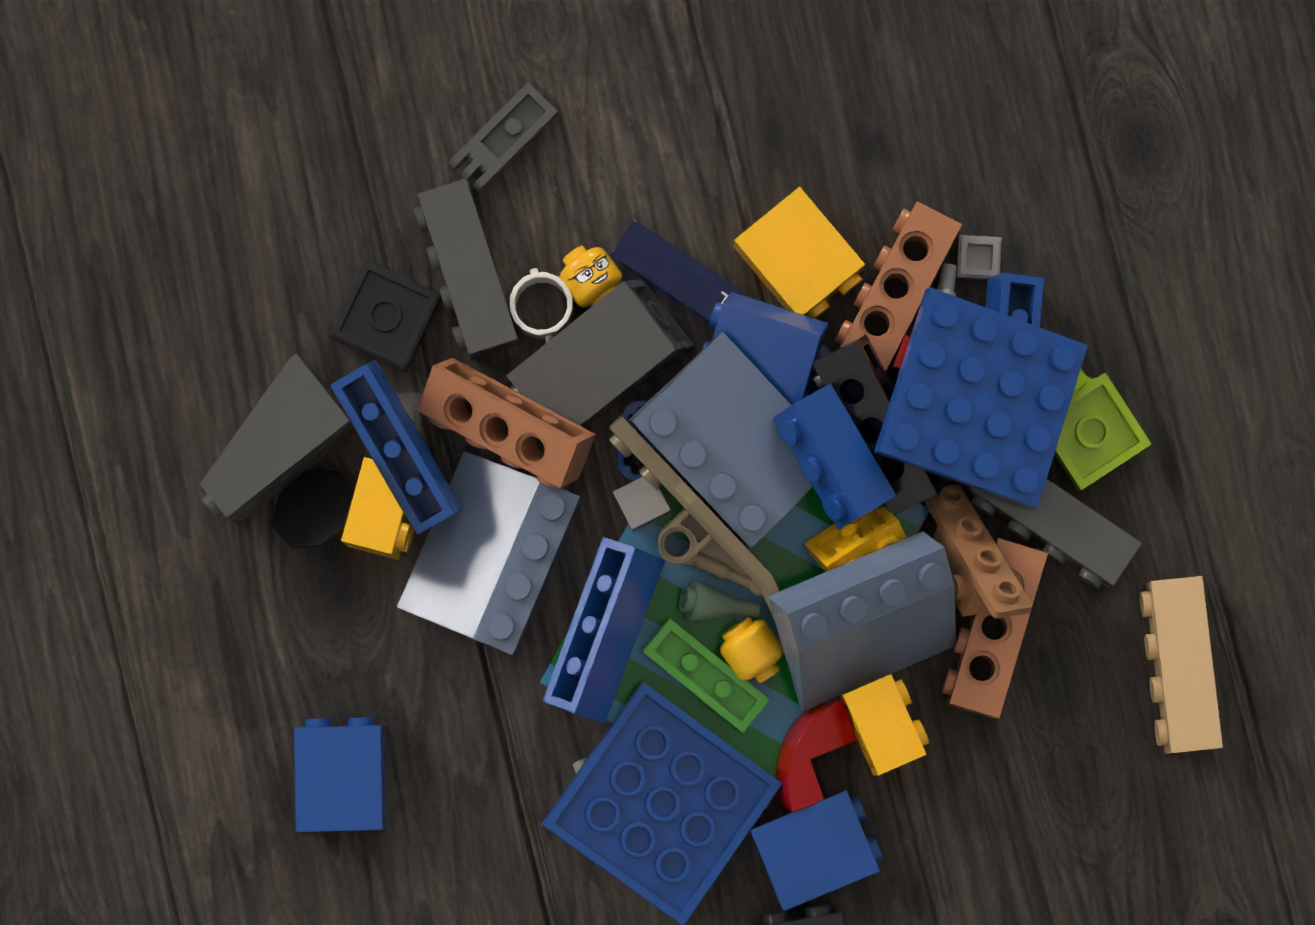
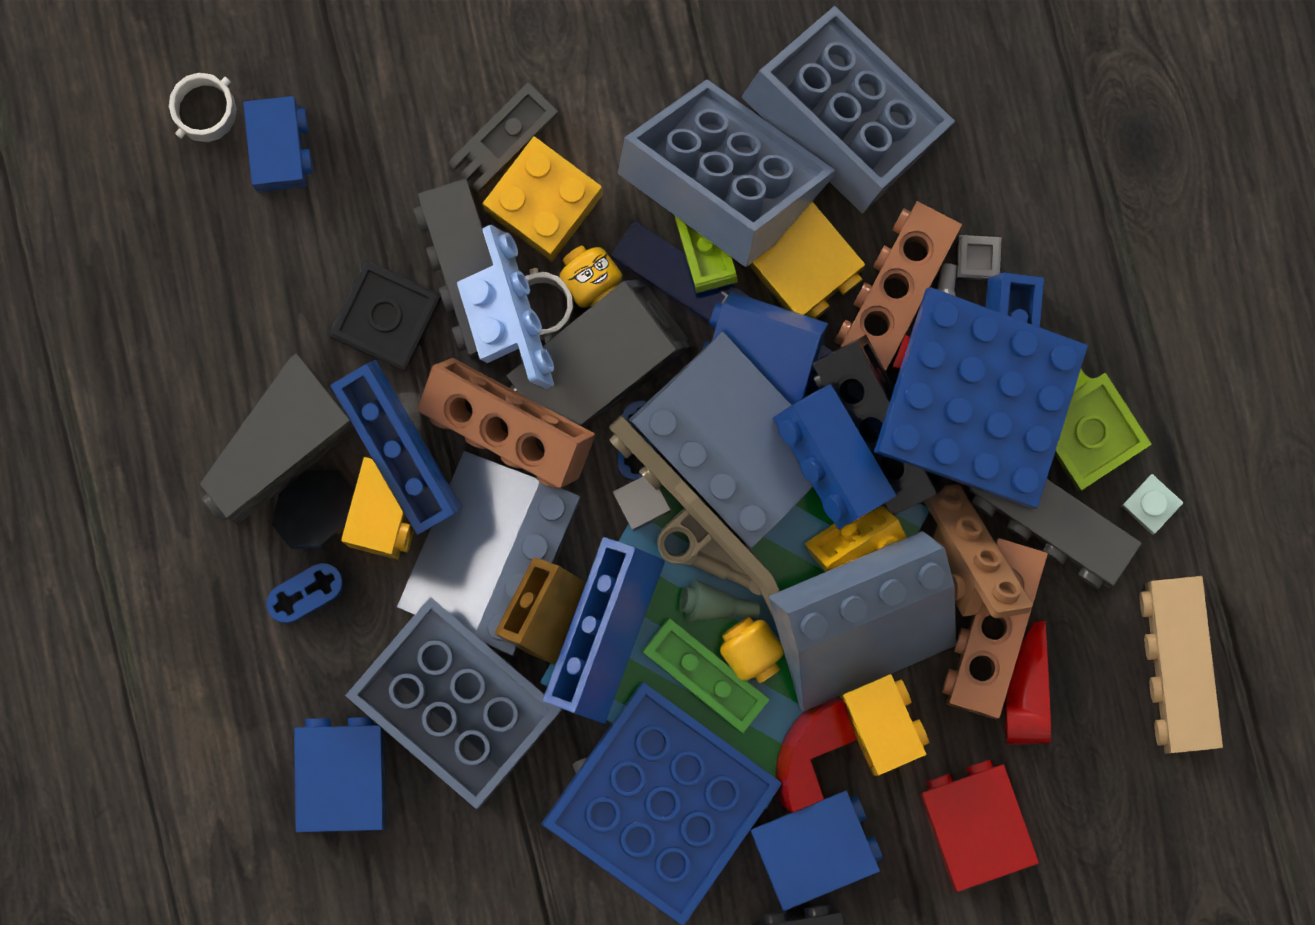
none -> white piece [169,73,237,142]
none -> blue brick [243,96,313,193]
none -> blue beam [266,563,344,624]
none -> sand blue slope [345,597,562,809]
none -> light blue bracket [457,225,554,389]
none -> yellow brick [482,136,603,262]
none -> pearl gold brick [494,557,586,665]
none -> sand blue slope [618,79,835,267]
none -> lime hinge [674,215,738,293]
none -> sand blue slope [742,6,955,214]
none -> red brick [919,759,1039,892]
none -> red piece [1005,621,1051,745]
none -> light aqua plate [1121,474,1183,535]

